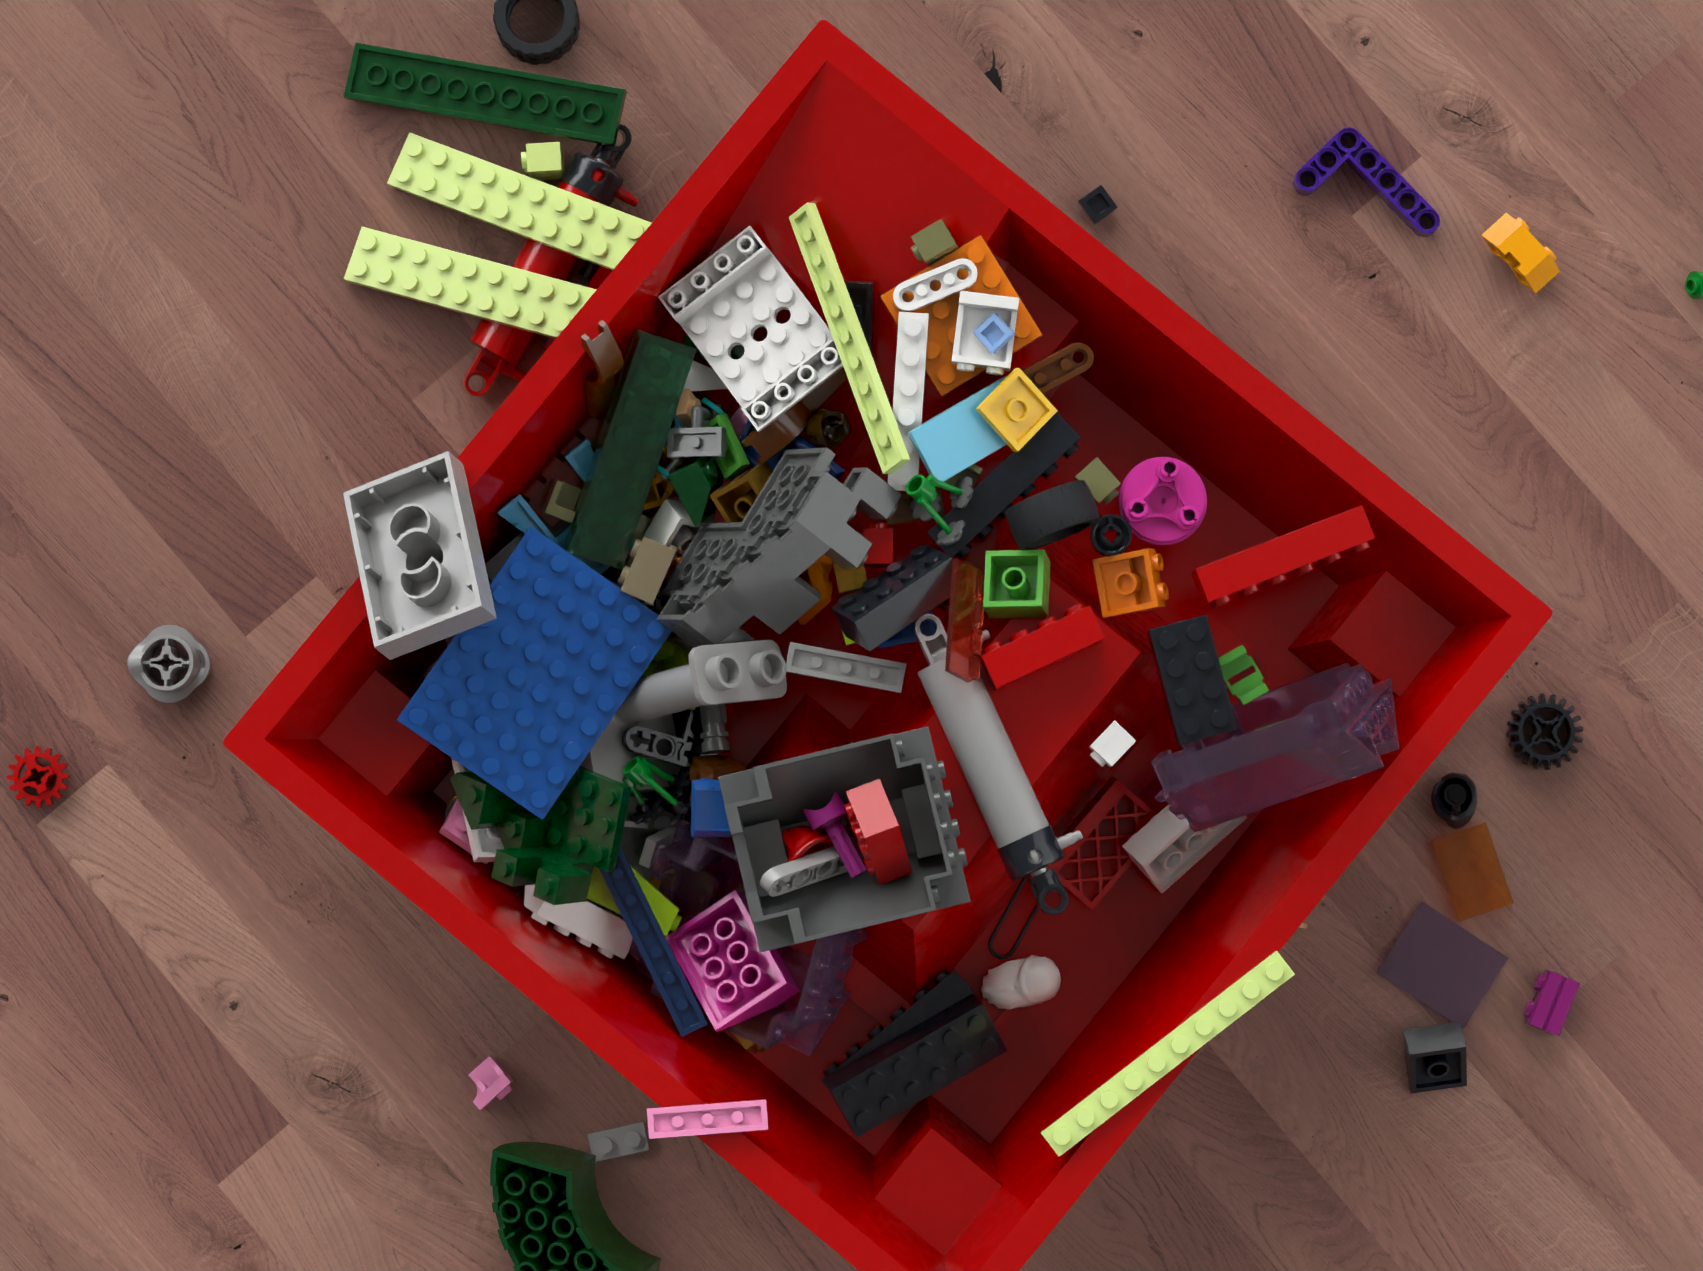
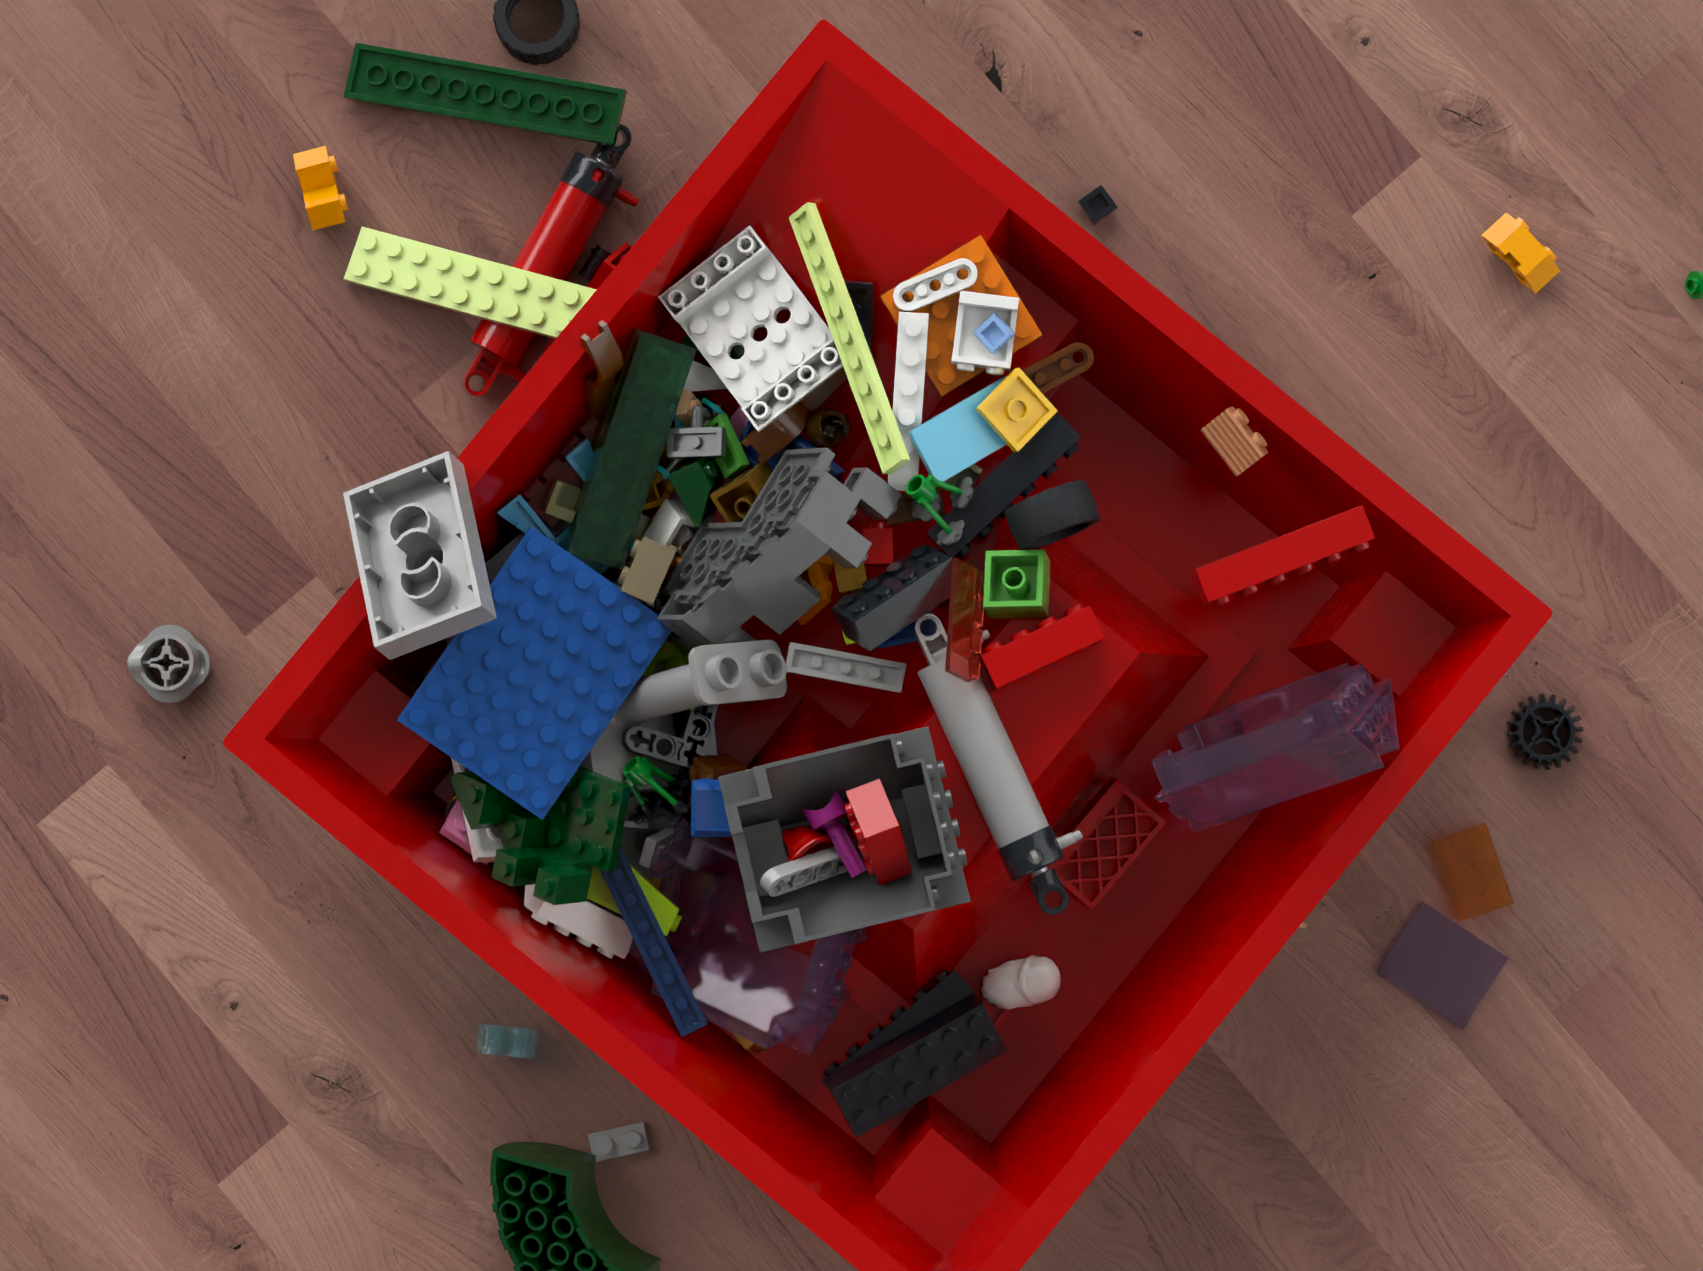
red gear [7,746,71,808] -> none
yellowish green plate [387,132,651,270] -> none
bright pink brick [469,1055,514,1110] -> none
yellowish green brick [521,142,564,180] -> none
bright pink plate [647,1099,769,1139] -> none
dark pink slope [666,890,799,1032] -> none
dark grey axle [700,704,730,754] -> none
olive brick [911,219,959,266] -> none
black piece [988,874,1039,959] -> none
yellowish green plate [1040,951,1295,1157] -> none
olive brick [1074,457,1121,506] -> none
black wheel [1089,514,1132,557] -> none
white brick [1089,720,1136,767] -> none
orange plate [1092,548,1169,618] -> none
dark pink piece [1118,457,1207,546] -> none
white slope [1123,770,1247,894] -> none
black brick [1147,615,1237,746] -> none
bright green piece [1218,644,1269,706] -> none
dark purple beam [1293,127,1440,237] -> none
black slope [1403,1022,1467,1093] -> none
black hair [1431,772,1477,829] -> none
magenta brick [1522,970,1580,1036] -> none
none -> light orange brick [293,146,348,231]
none -> clear light blue brick [476,1023,538,1059]
none -> nougat brick [1201,406,1268,477]

